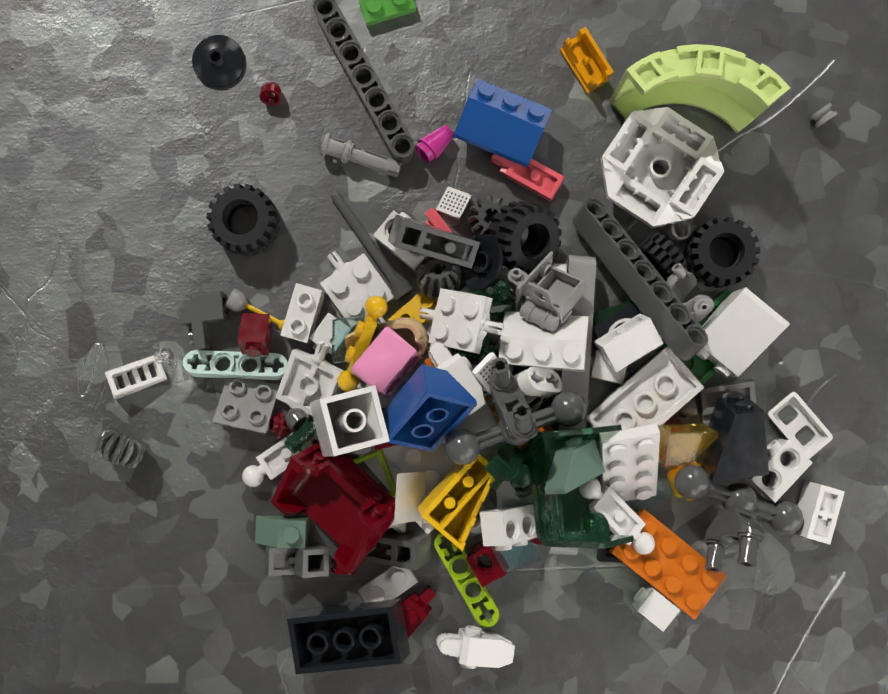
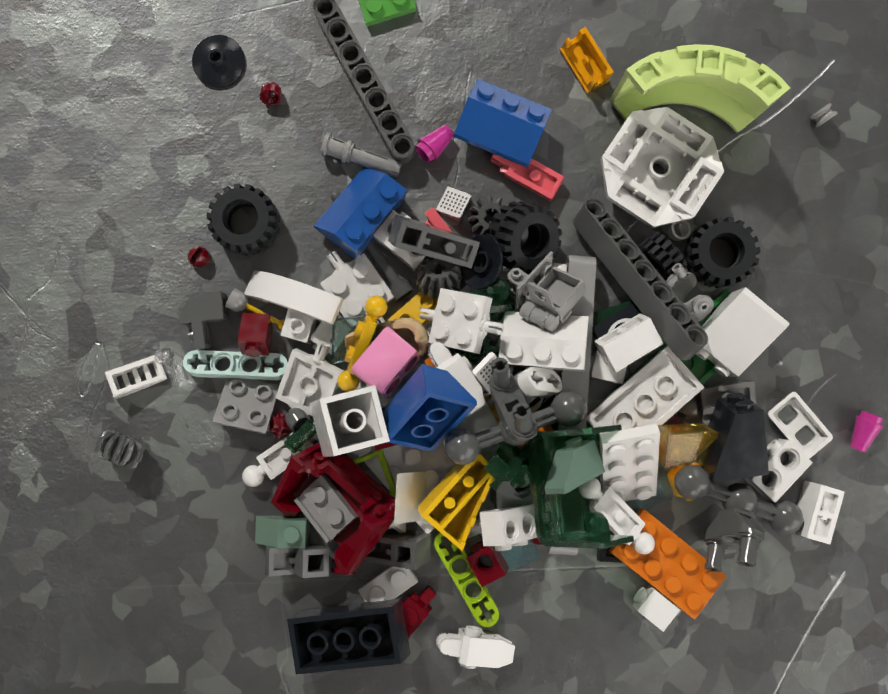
none -> dark red hinge [188,246,211,268]
none -> white slope [244,270,343,325]
none -> light grey plate [294,474,359,543]
none -> blue slope [314,167,407,260]
none -> dark pink cone [850,410,884,452]

